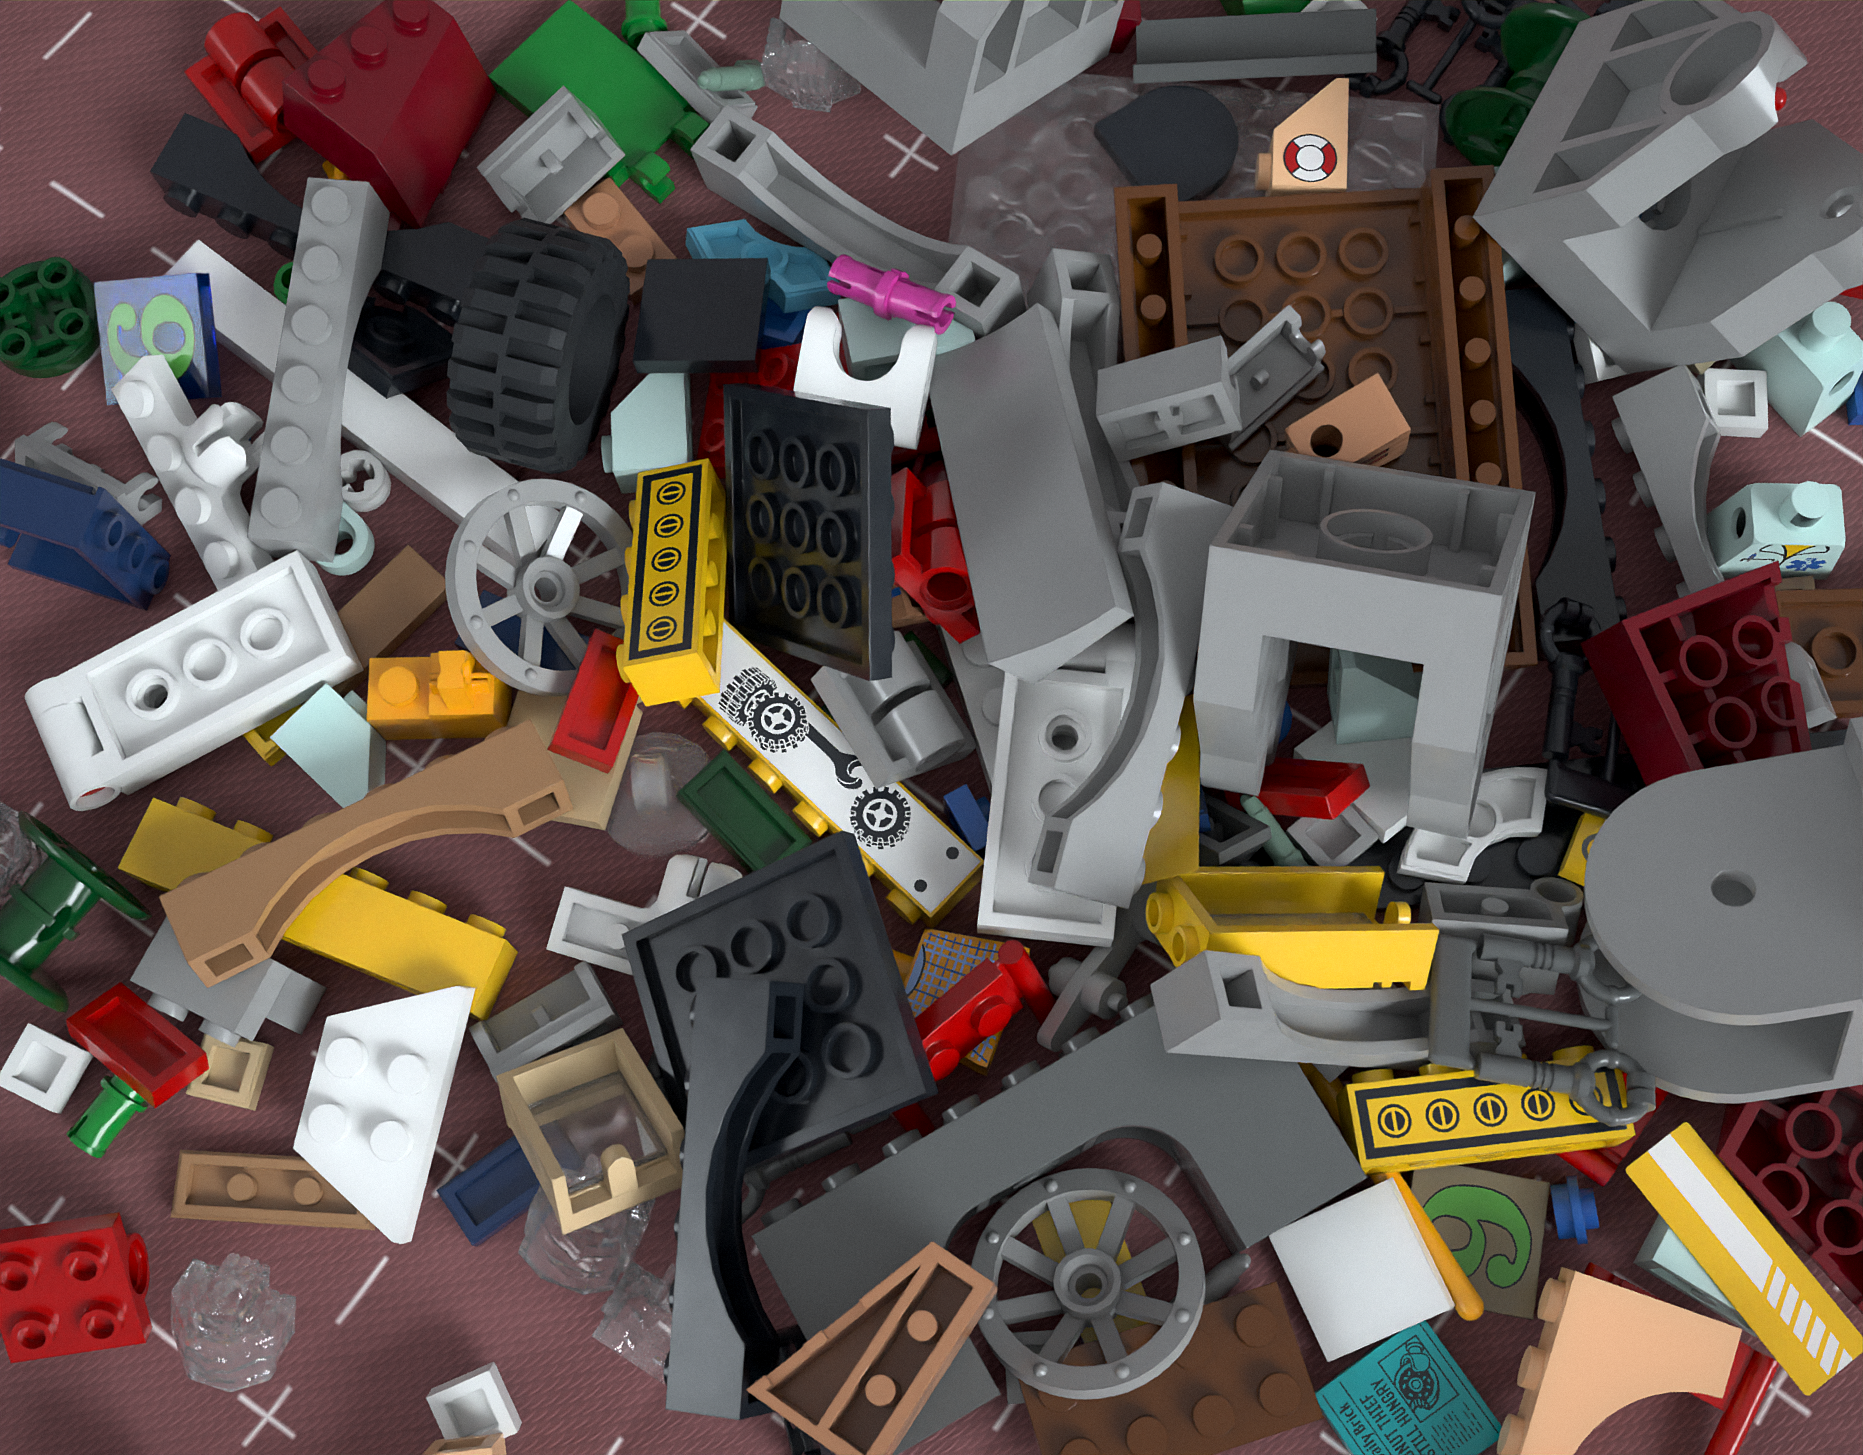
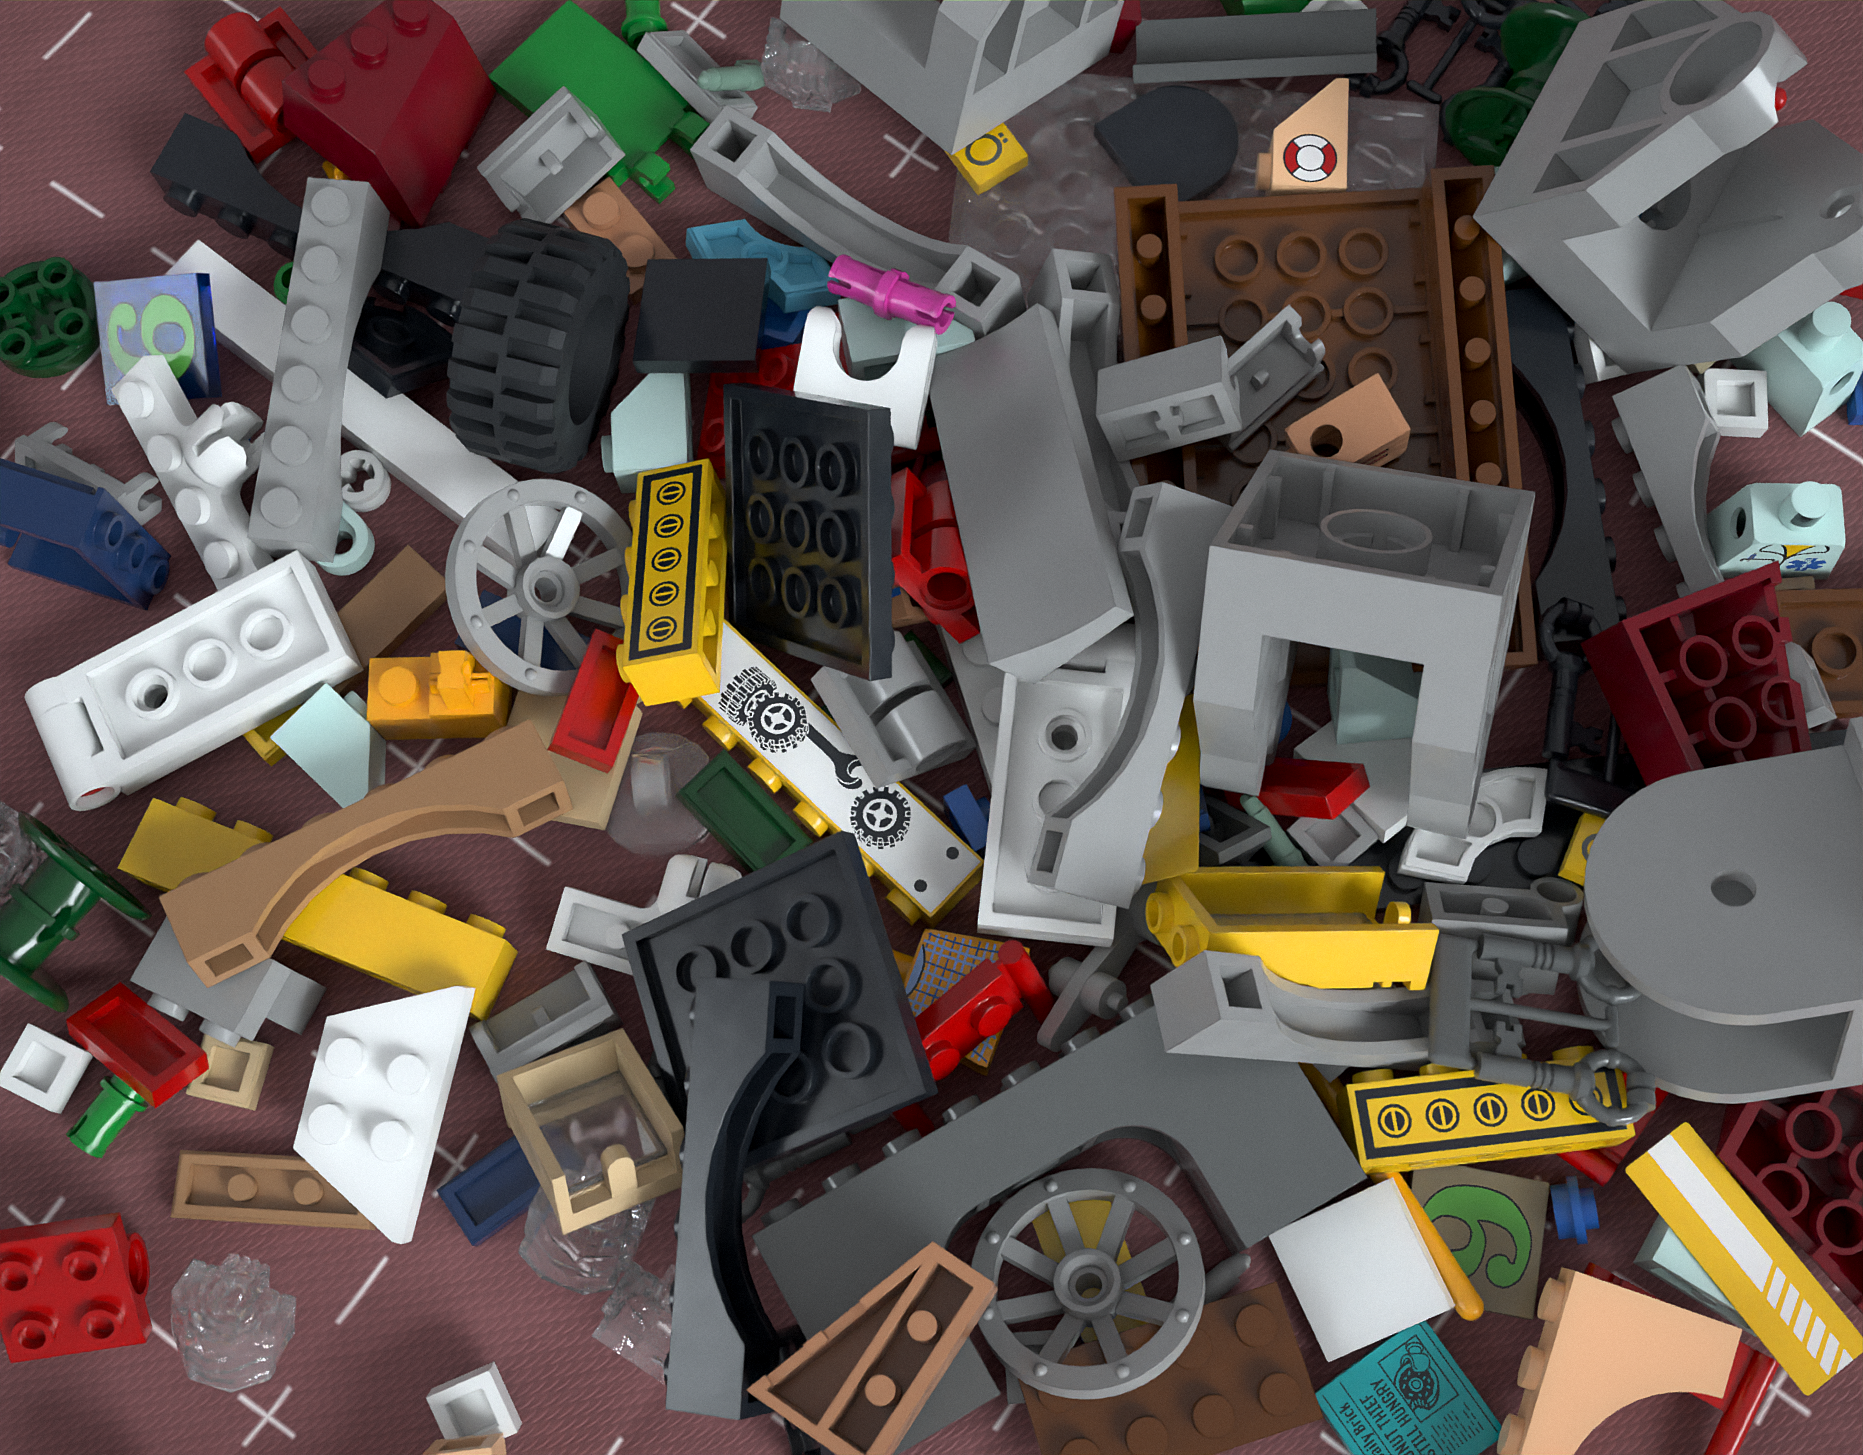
none -> yellow tile [945,123,1028,196]

